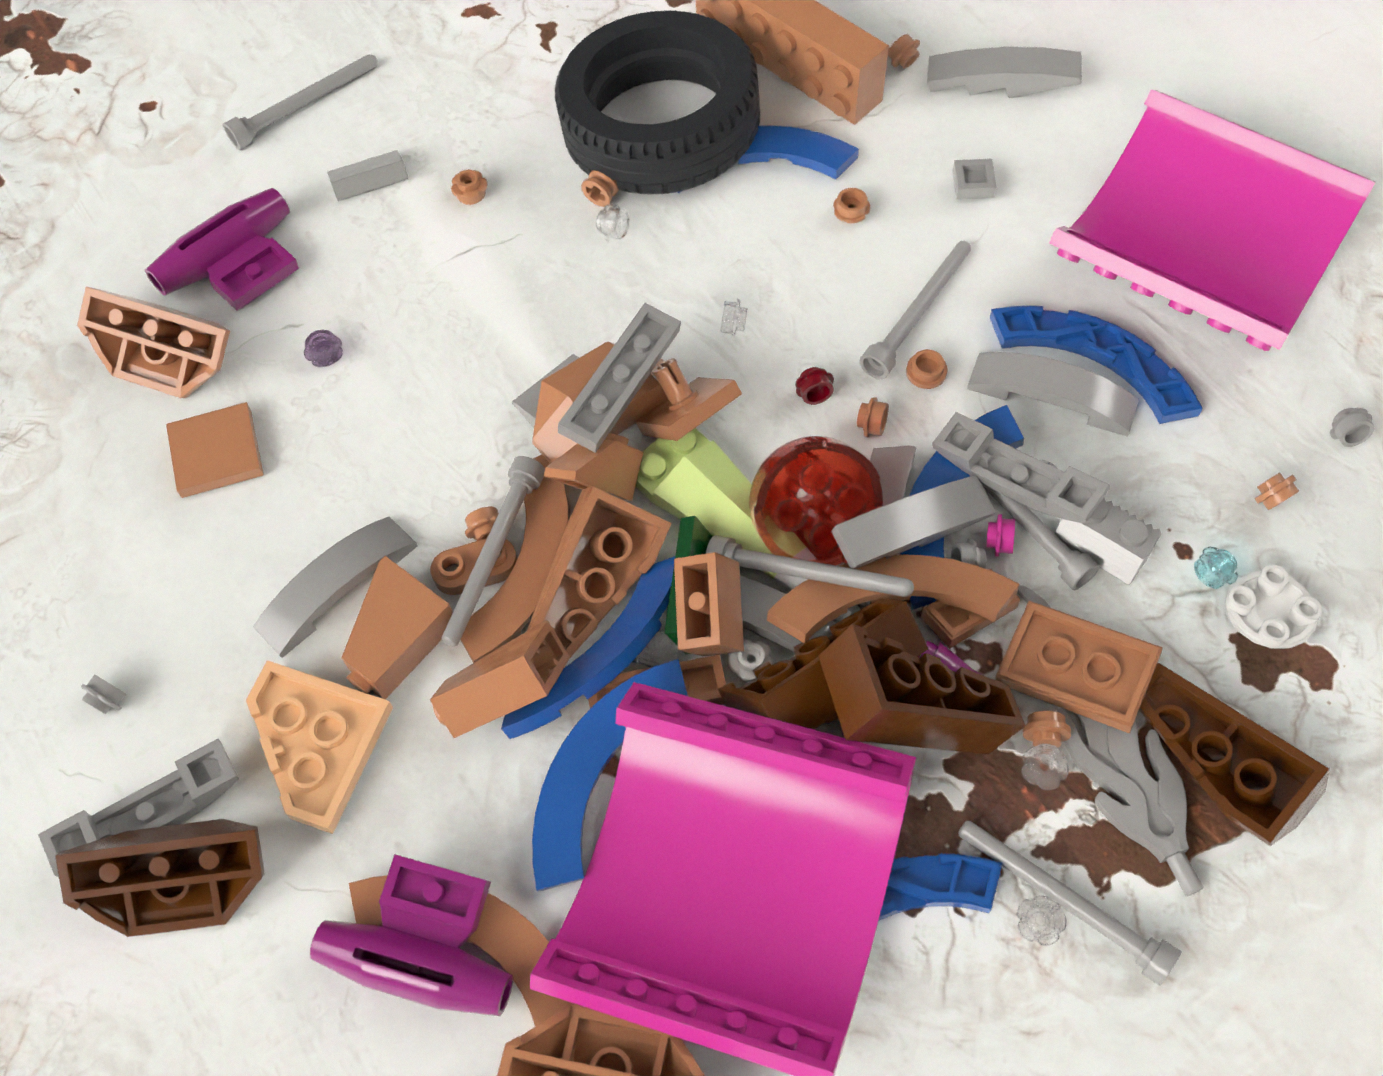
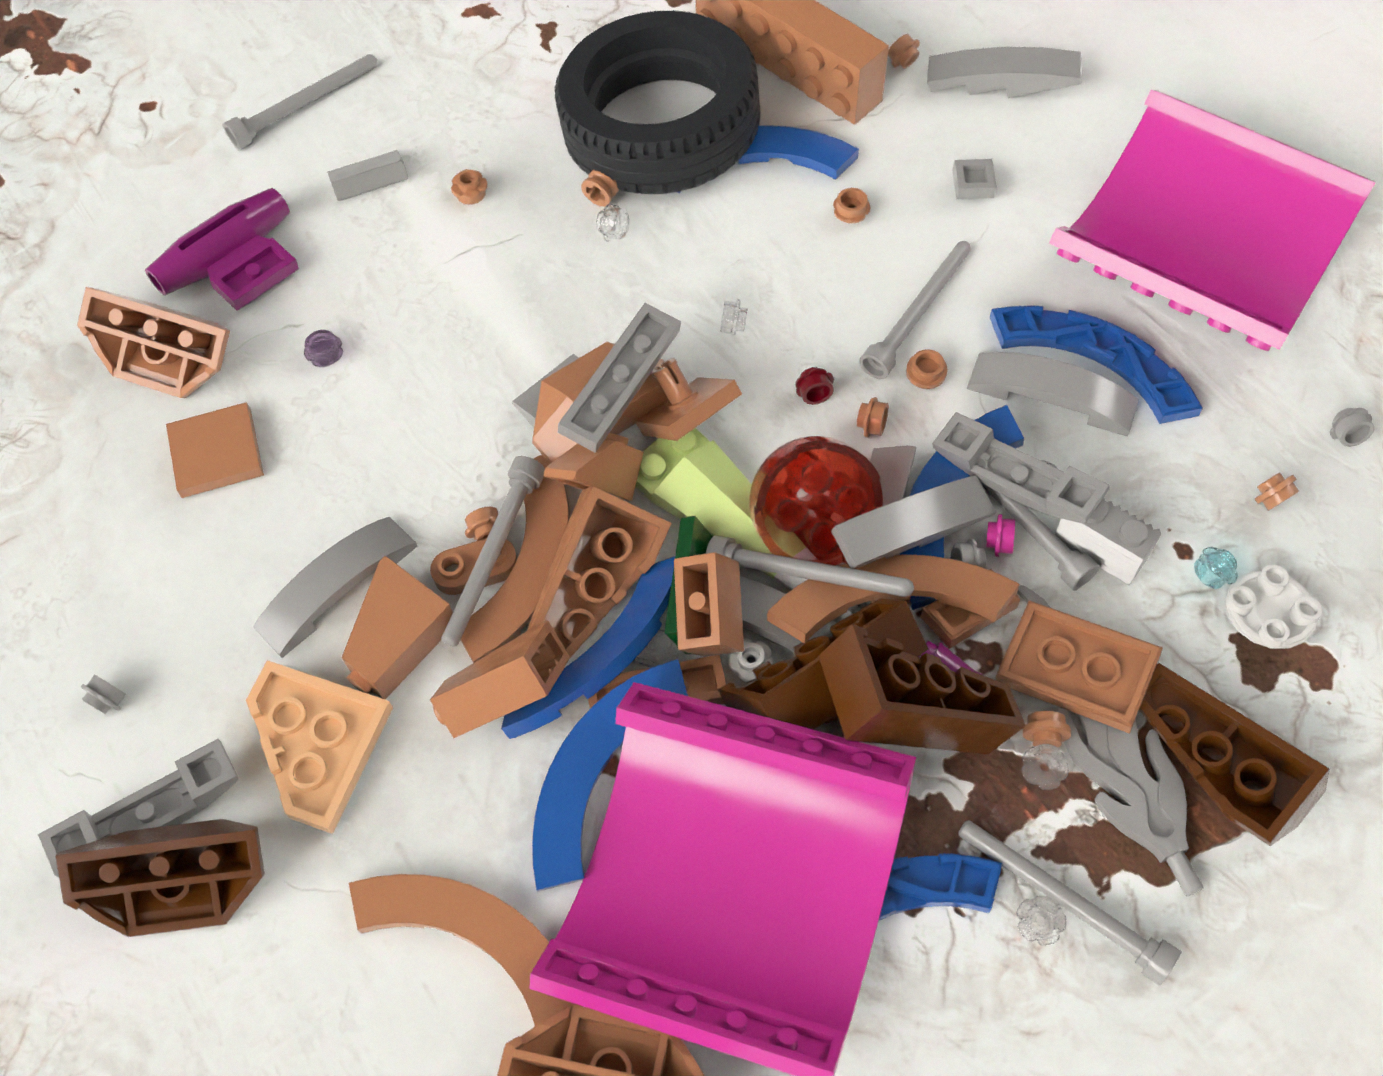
magenta plate [310,854,513,1016] -> none

